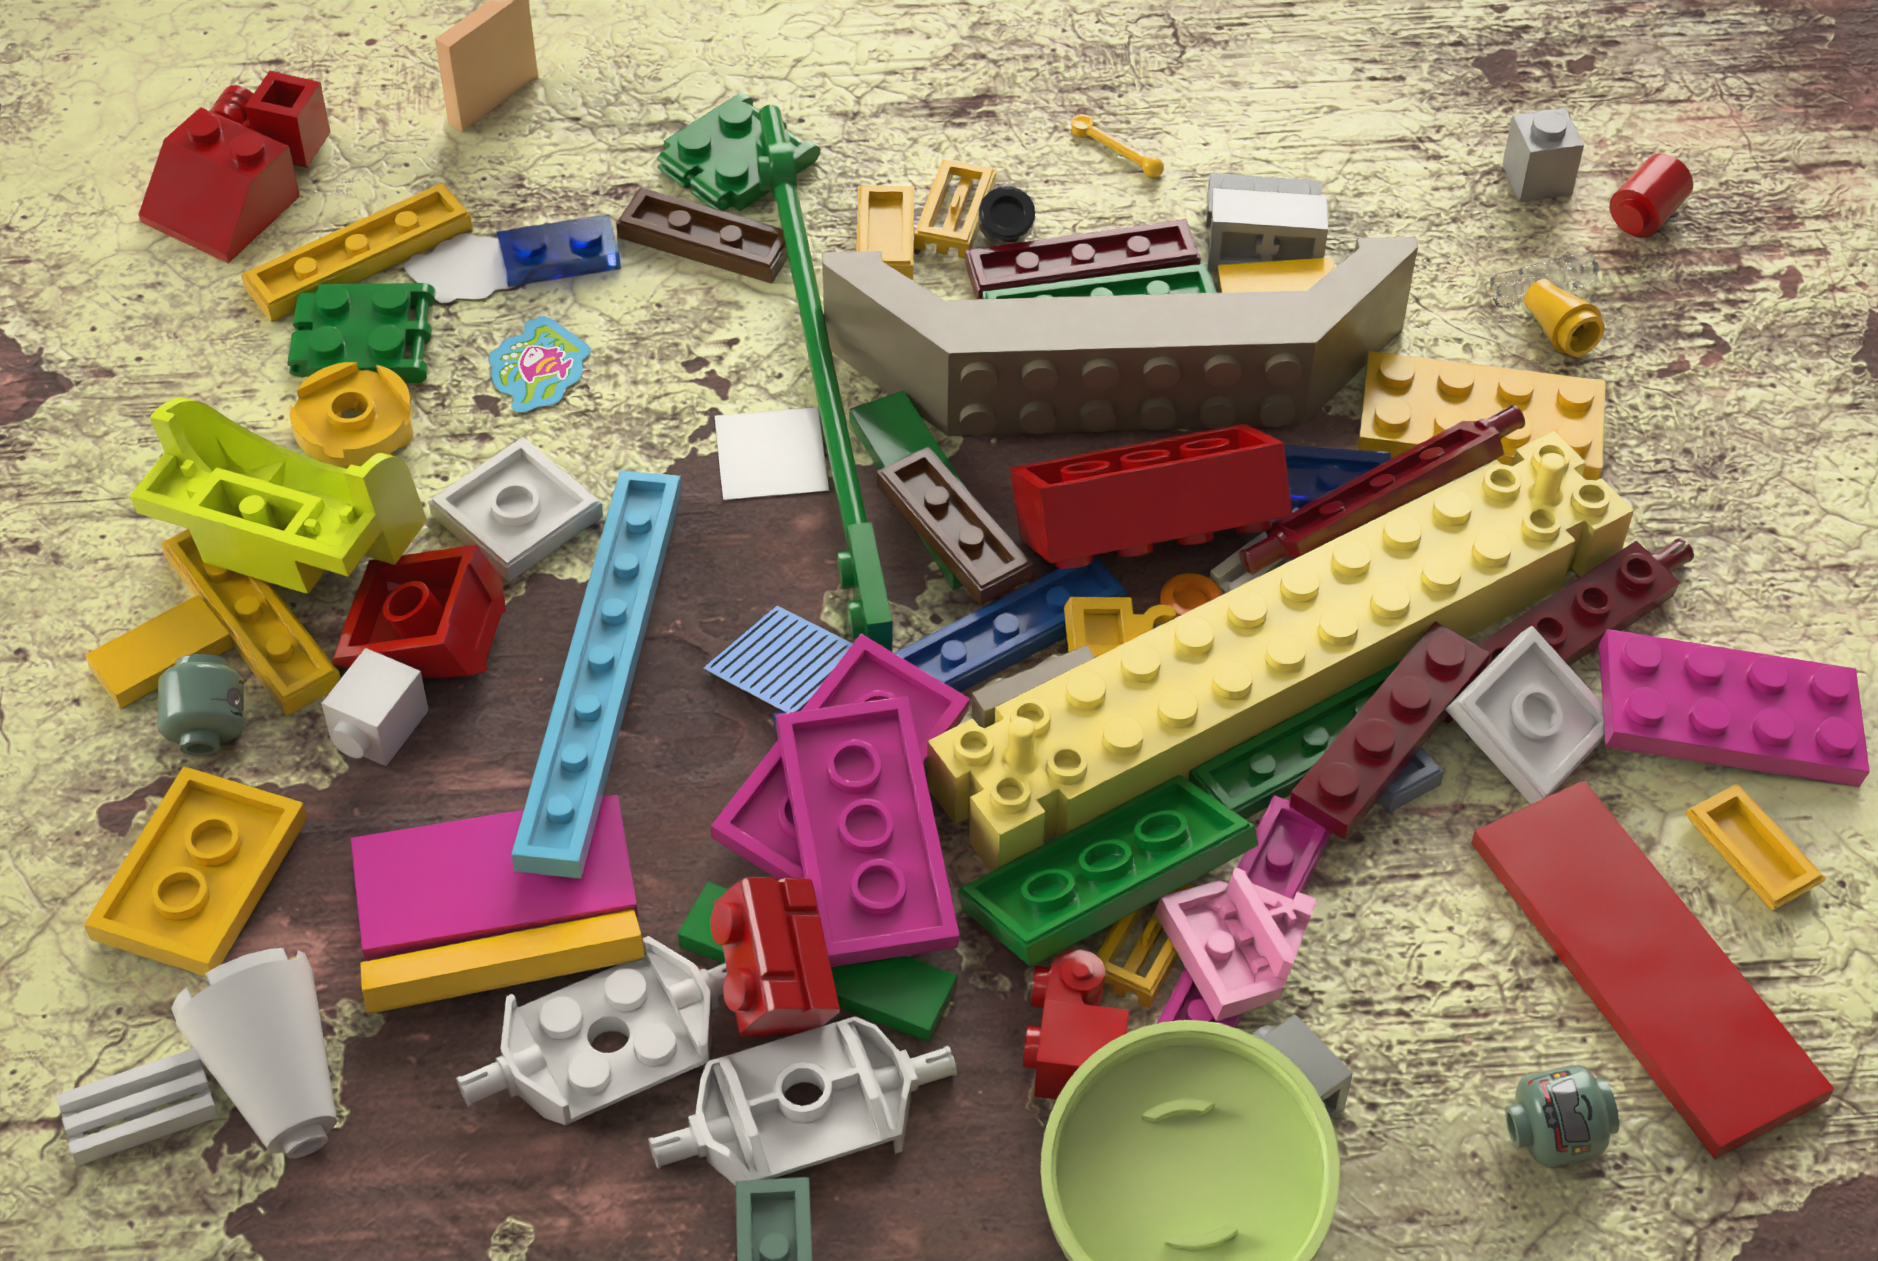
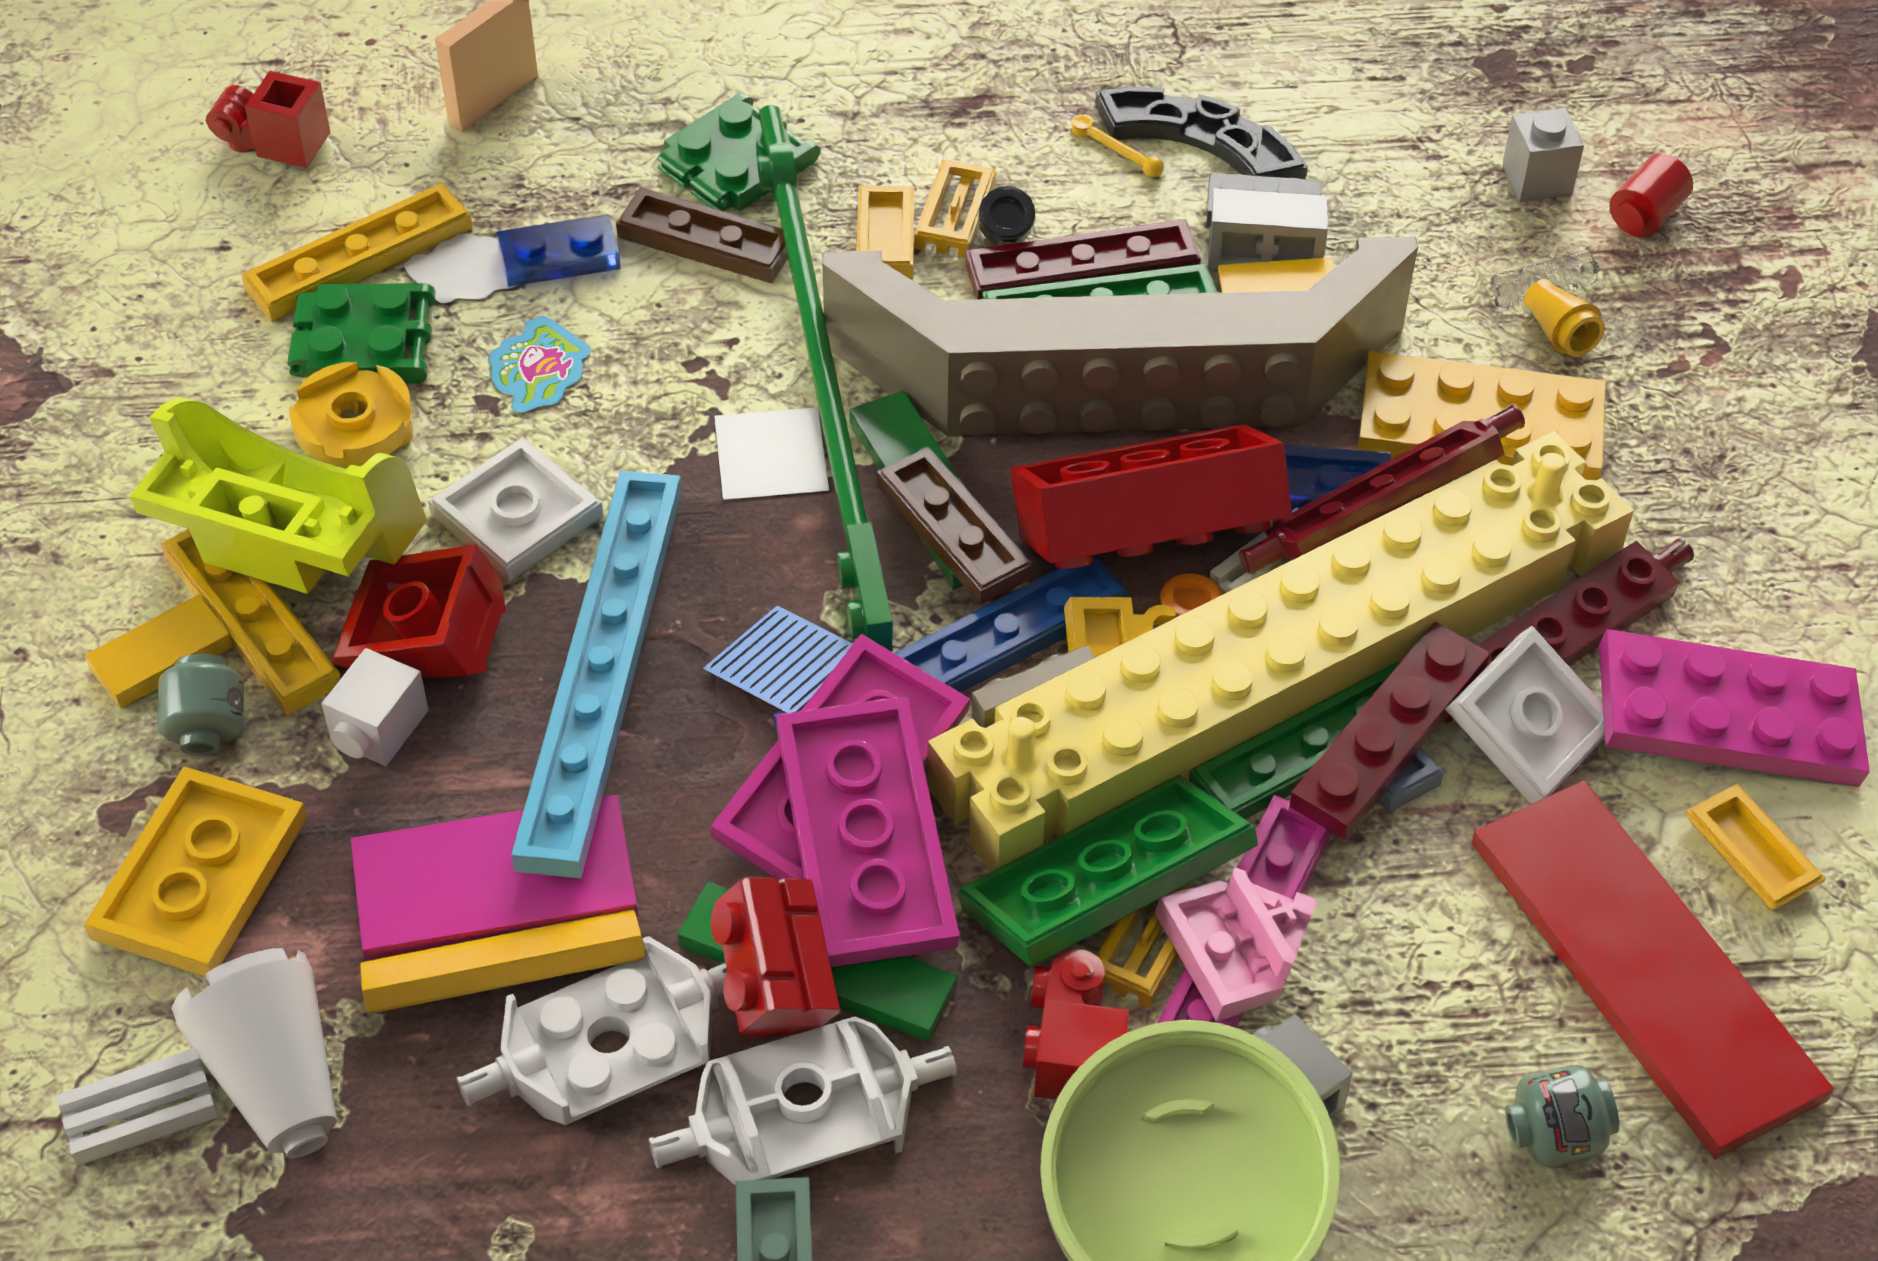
red slope [138,107,300,264] -> none
none -> black tile [1095,87,1308,179]

